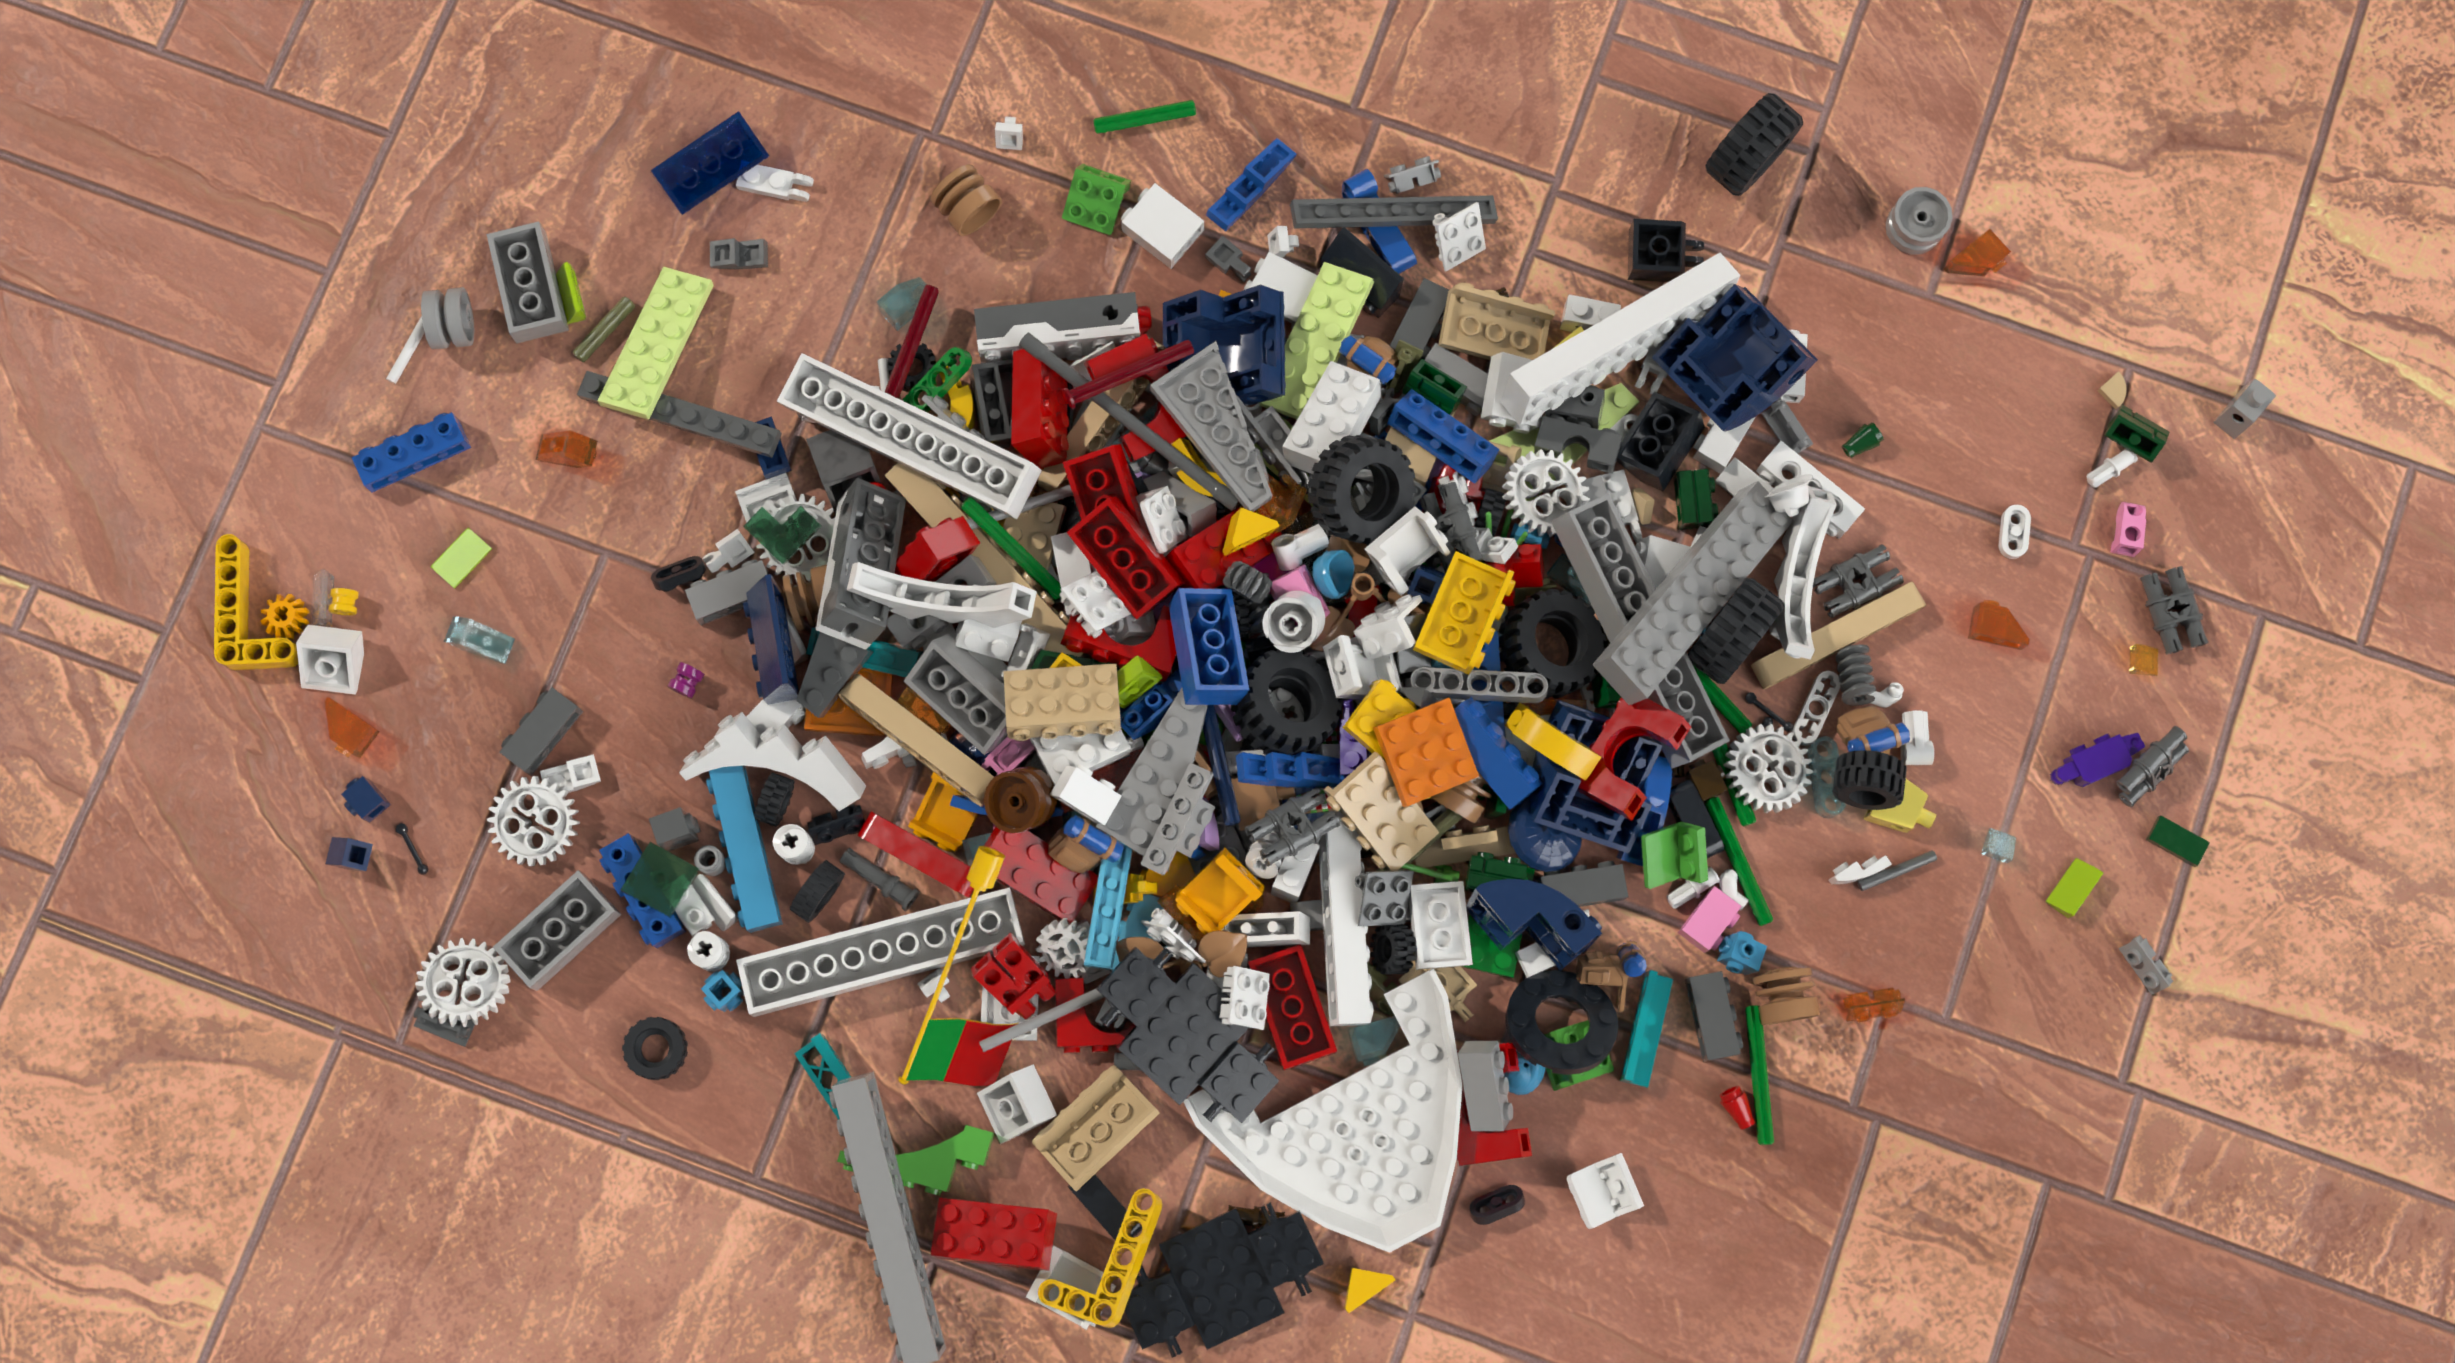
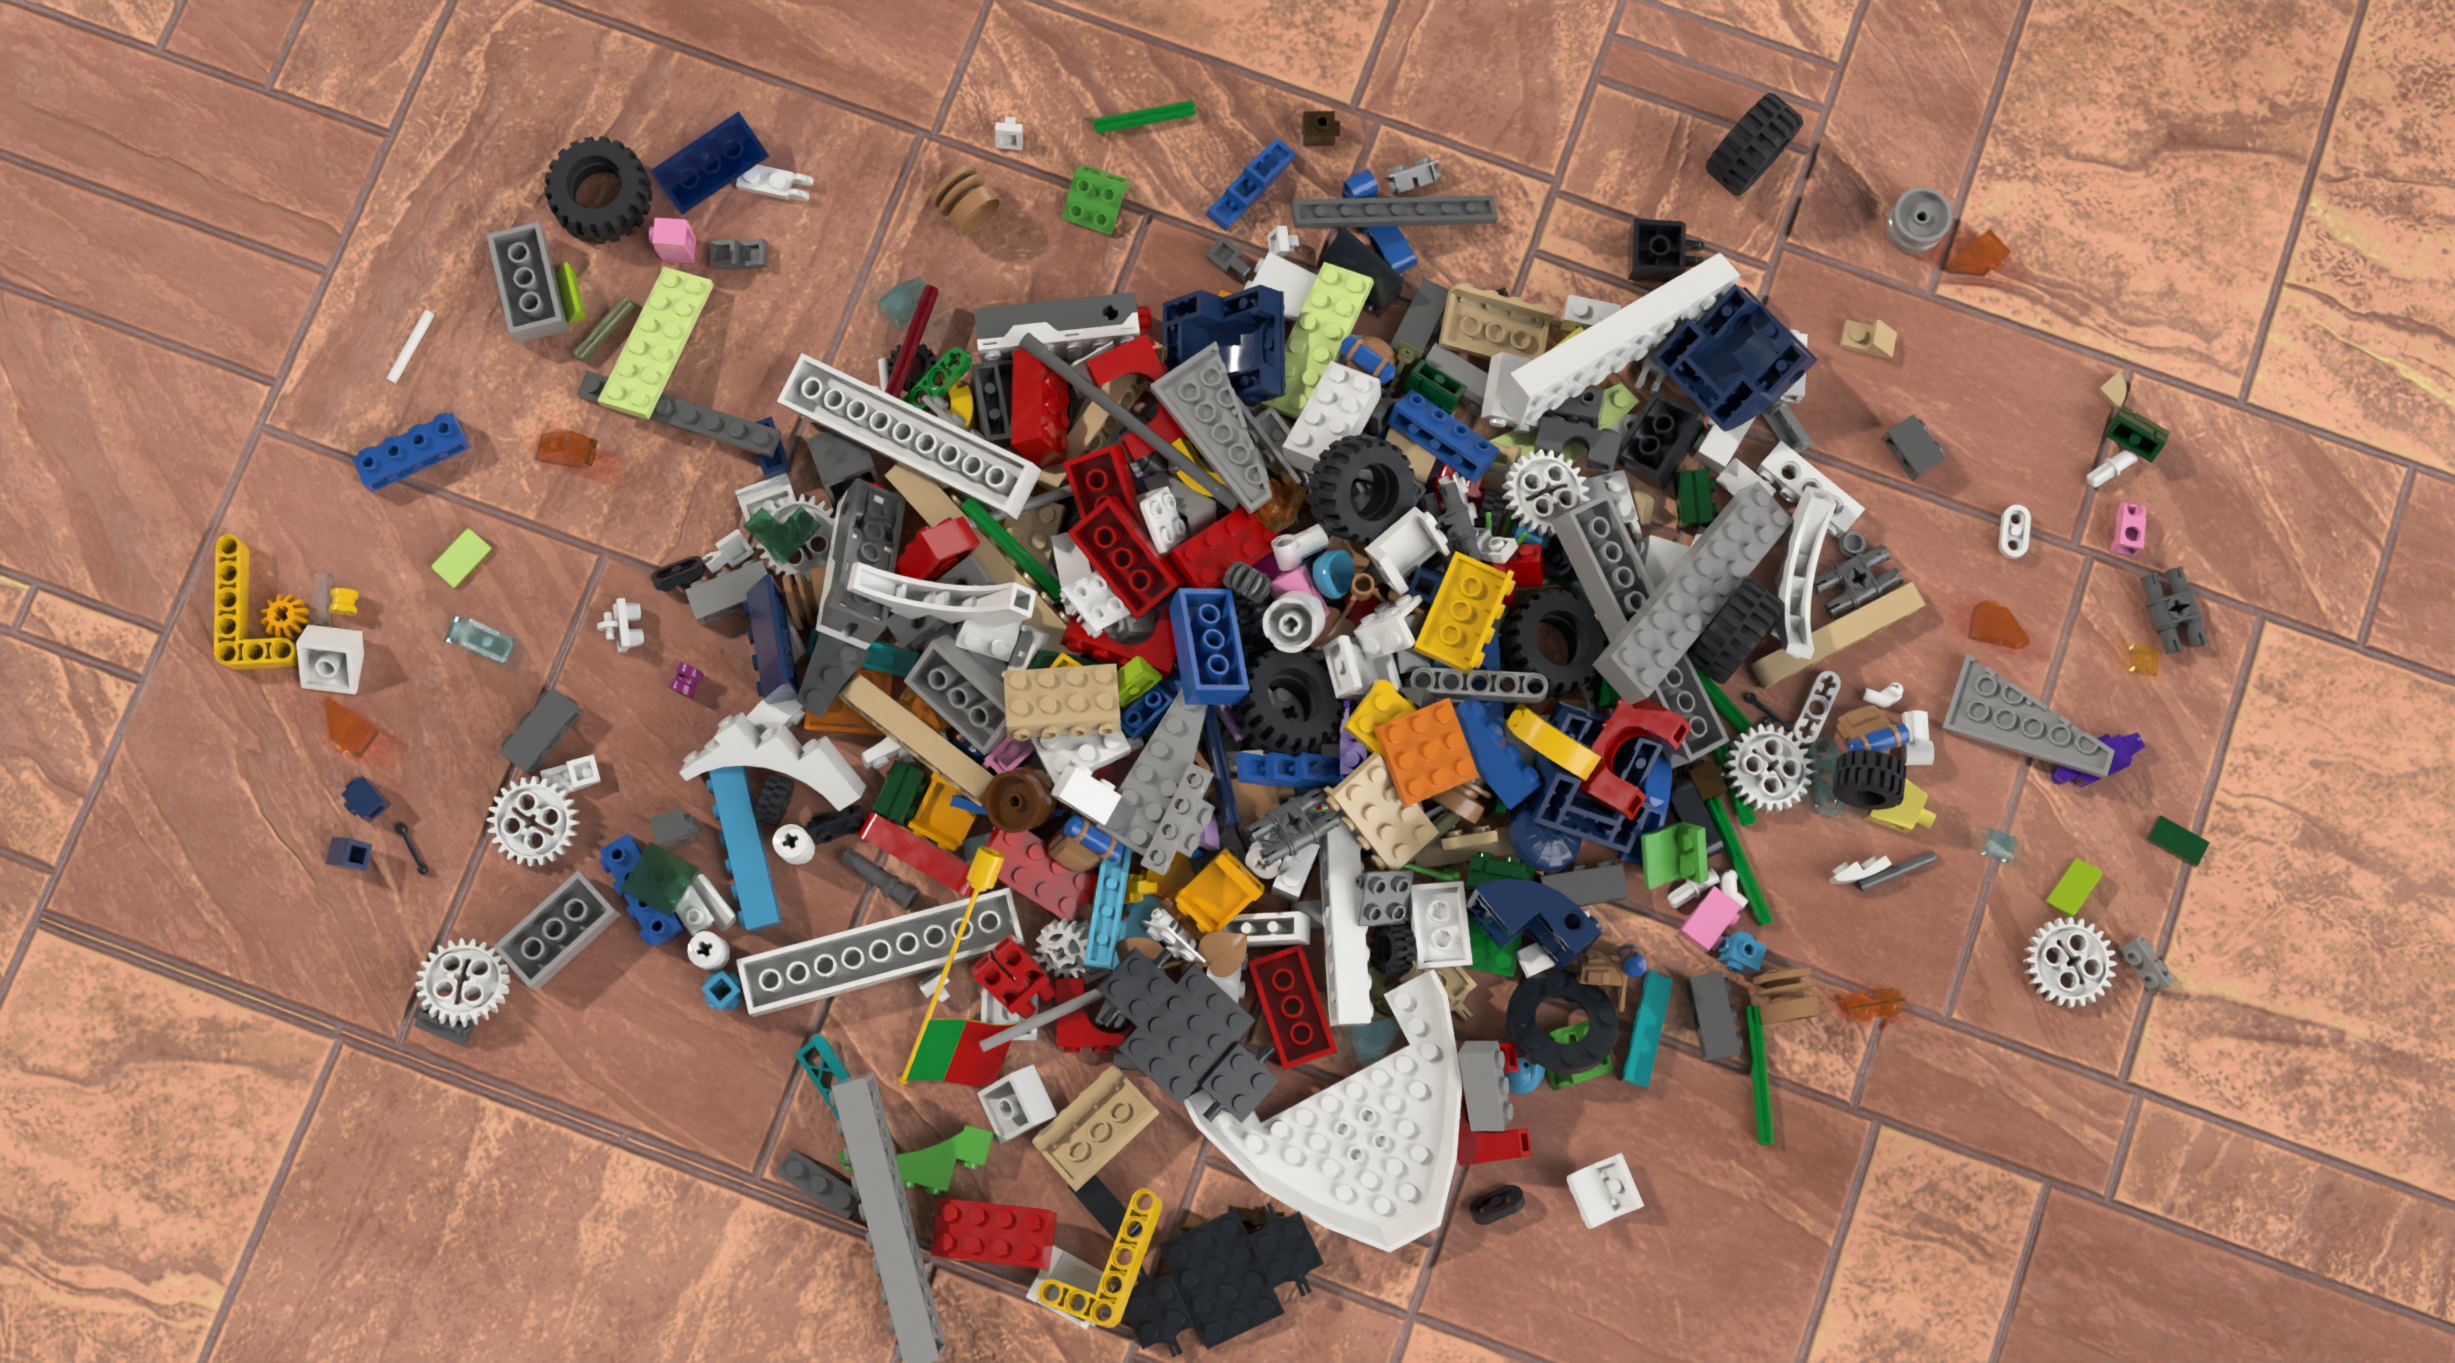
light grey wheel [421,287,474,350] -> none
black tyre [622,1017,688,1080] -> none
light grey brick [694,845,726,876] -> none
black tyre [790,860,845,923] -> none
dark red axle [1064,340,1194,409] -> none
white brick [1121,183,1204,269] -> none
white hinge [1219,966,1270,1030] -> none
yellow slope [1223,507,1280,556] -> none
yellow slope [1344,1268,1395,1313] -> none
white hinge [1433,202,1486,272] -> none
red cone [1719,1085,1755,1130] -> none
white piece [1764,474,1813,517] -> none
dark grey piece [1835,645,1876,706] -> none
dark green cone [1842,422,1884,459] -> none
dark grey pin [2116,726,2189,807] -> none
light grey torso [2213,379,2276,439] -> none
none -> black tyre [544,136,652,244]
none -> white hips [597,598,644,653]
none -> bright pink brick [649,218,696,263]
none -> dark grey brick [776,1149,862,1220]
none -> dark green brick [872,760,929,826]
none -> dark brown brick [1302,111,1340,146]
none -> black plate [1542,541,1576,582]
none -> light grey plate [1838,531,1866,558]
none -> tan slope [1839,319,1897,359]
none -> dark grey brick [1881,414,1945,482]
none -> light grey wing [1942,653,2115,779]
none -> white gear [2023,917,2117,1008]

